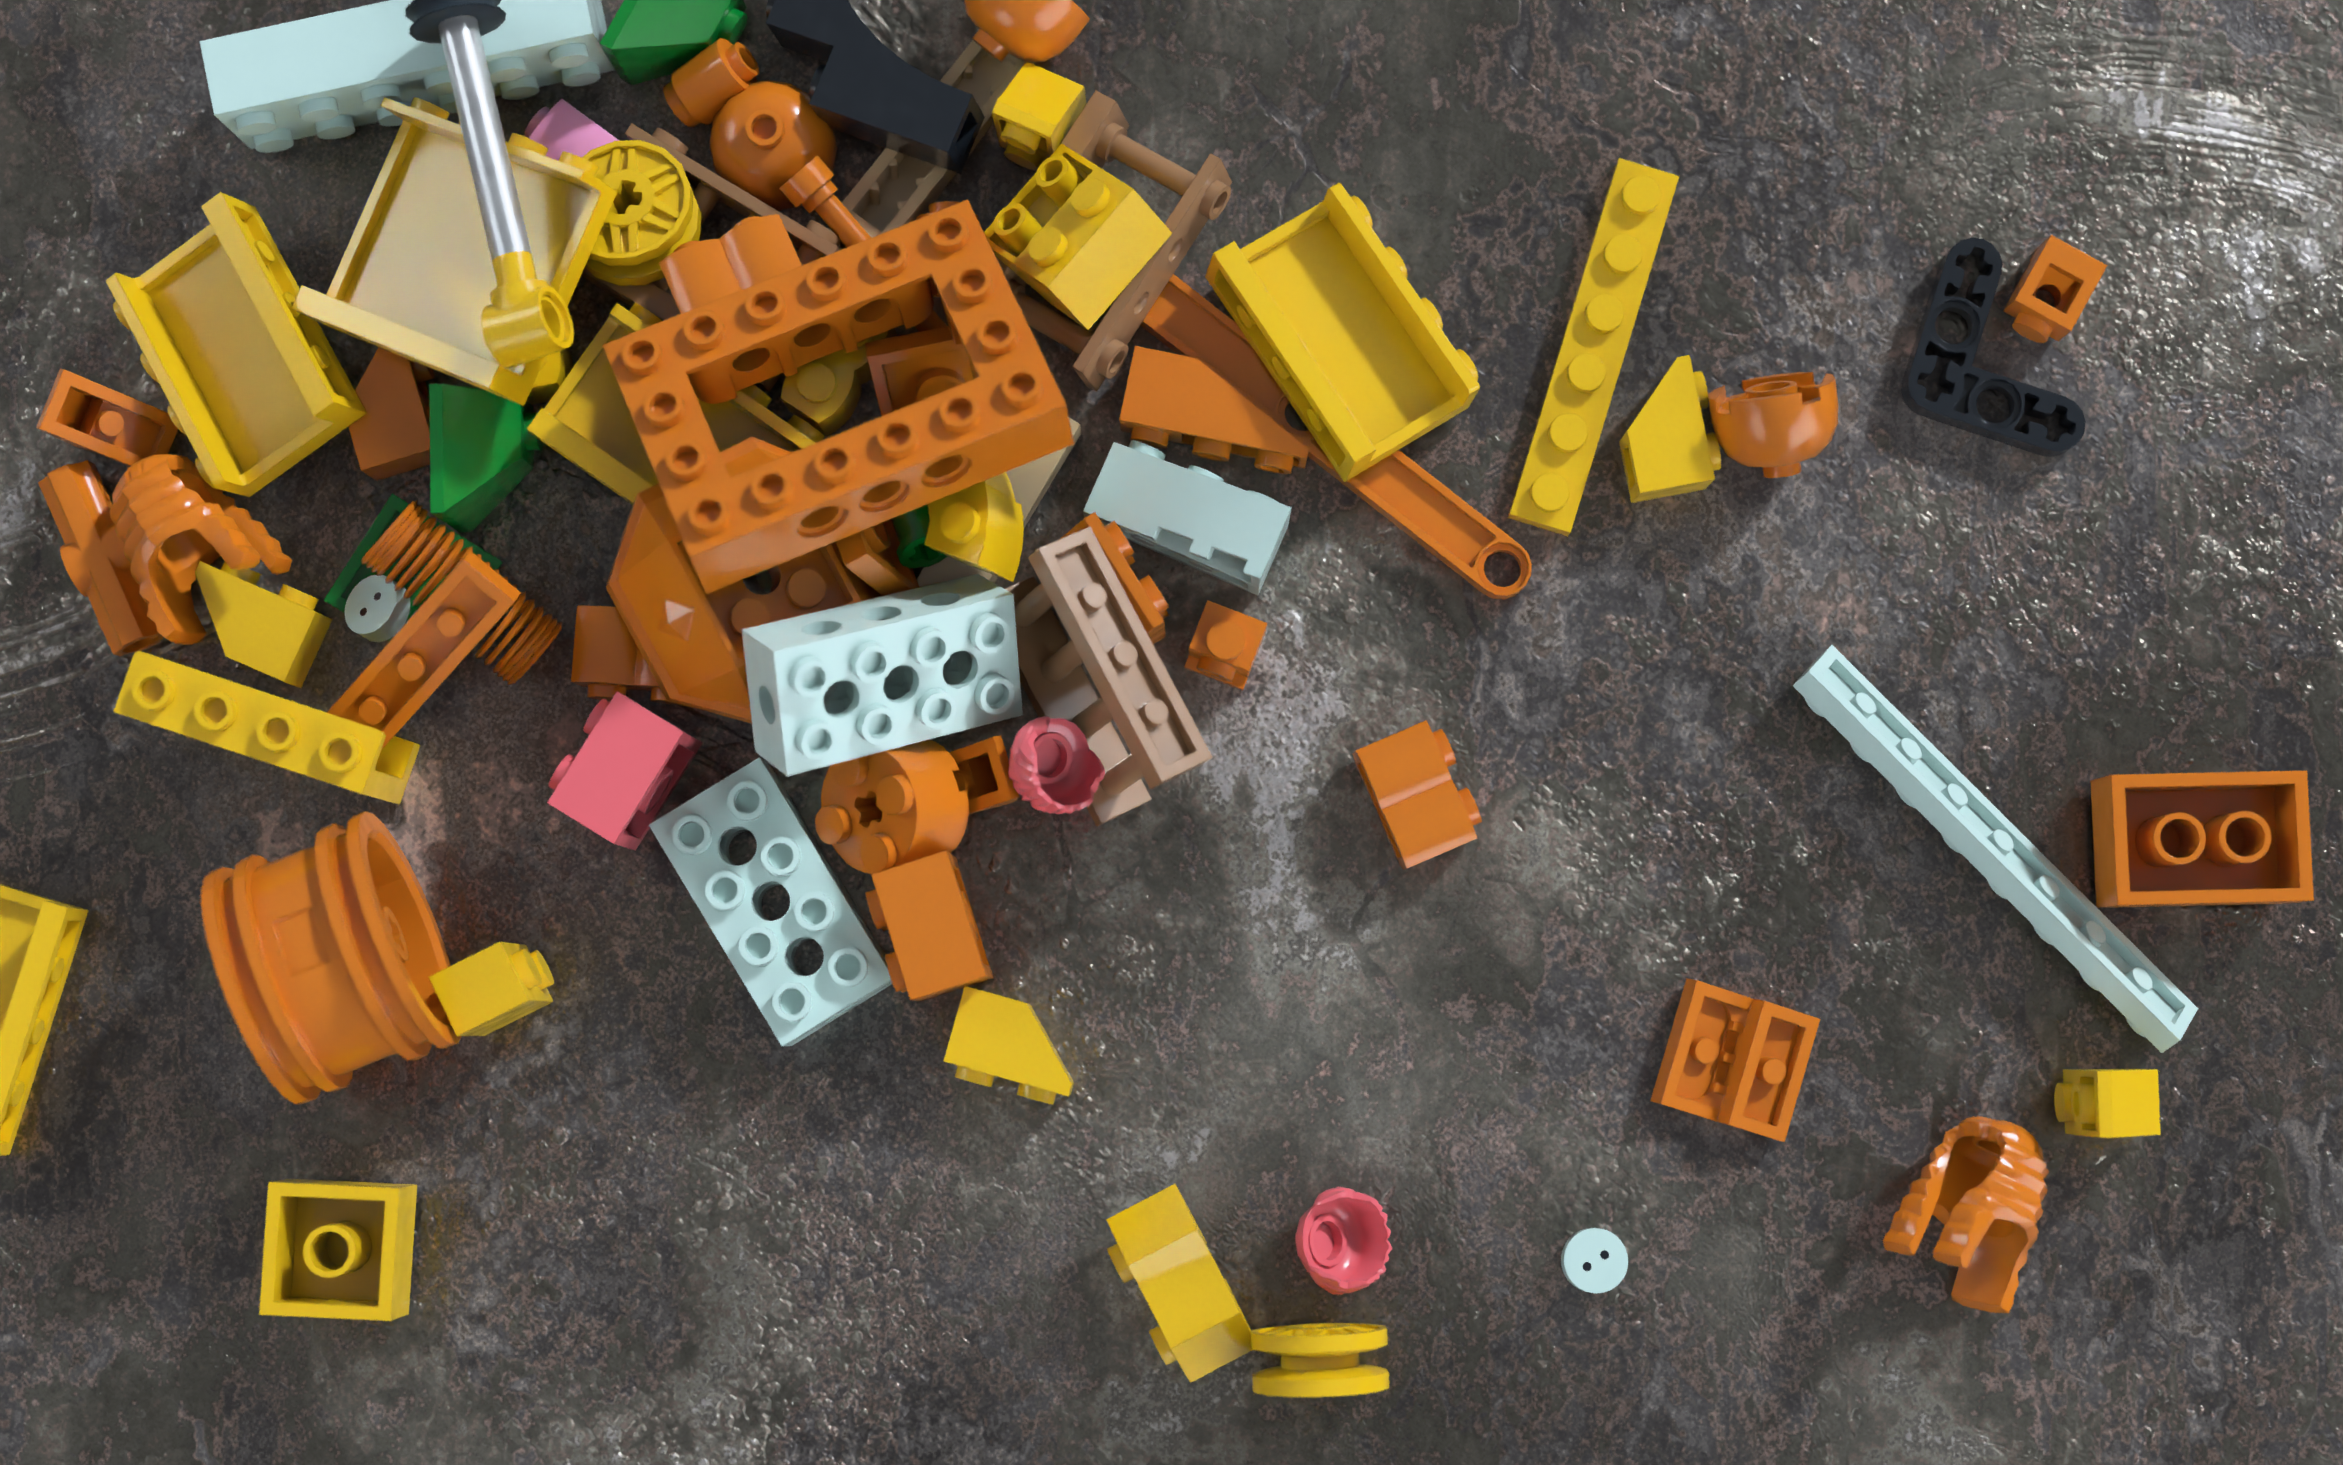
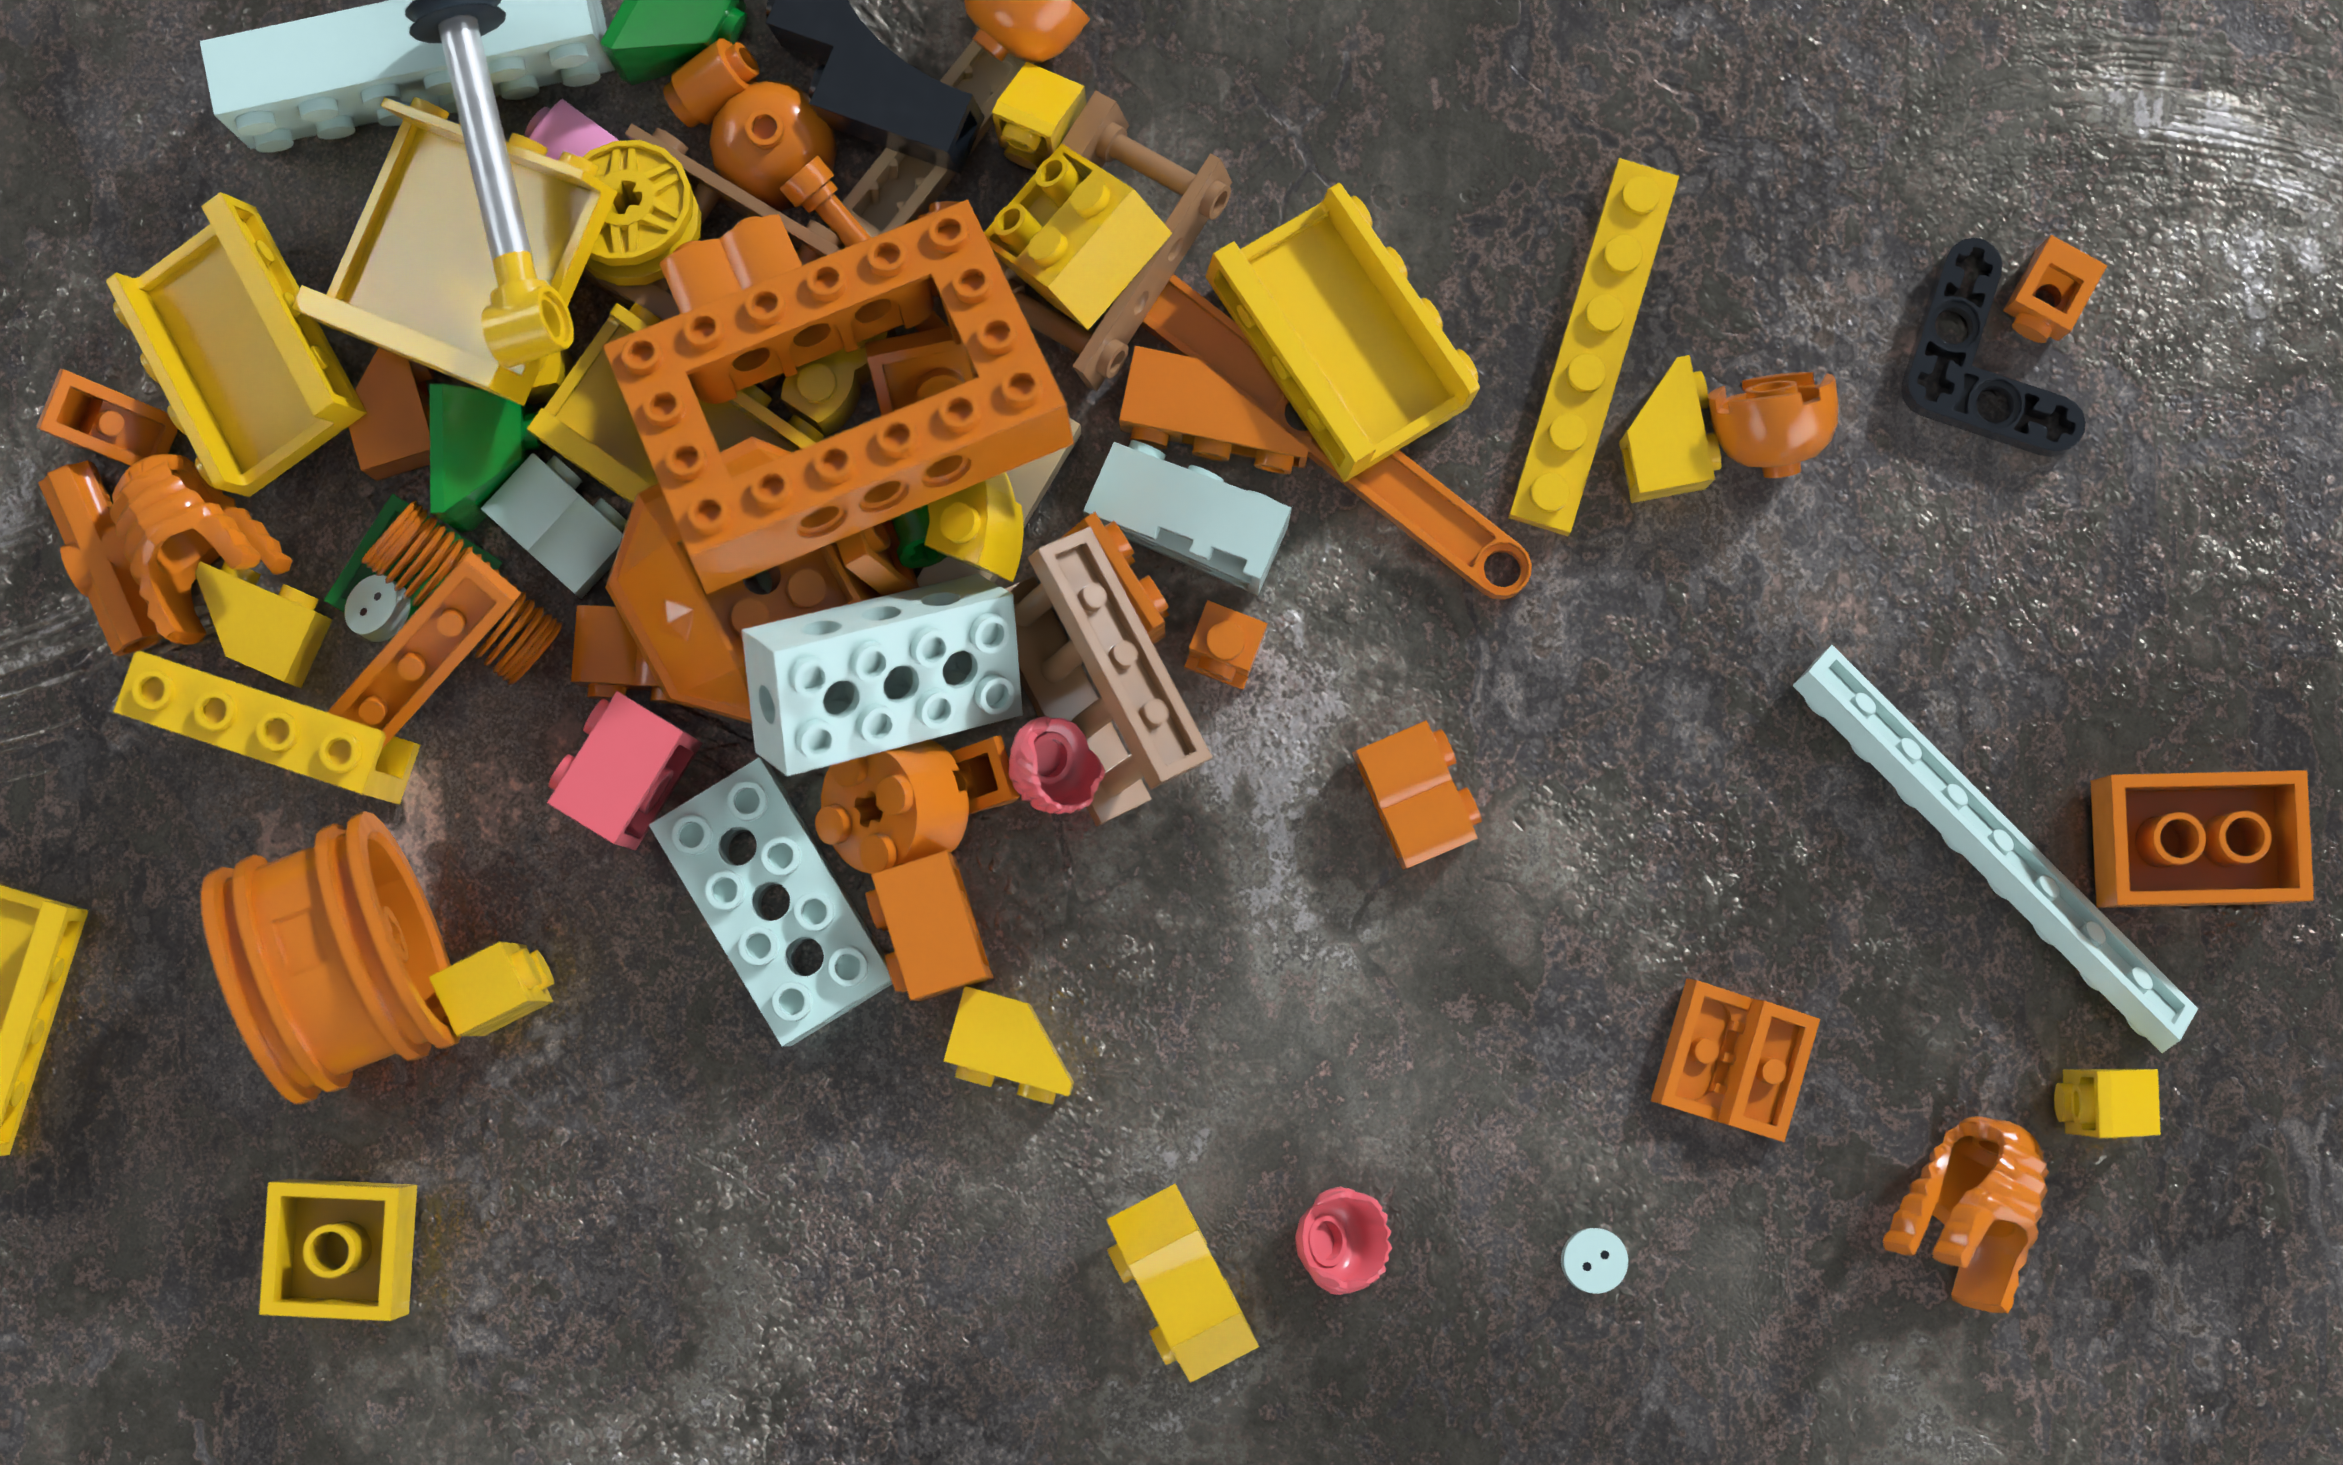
yellow wheel [1250,1323,1389,1397] -> none
none -> light aqua brick [481,453,627,599]

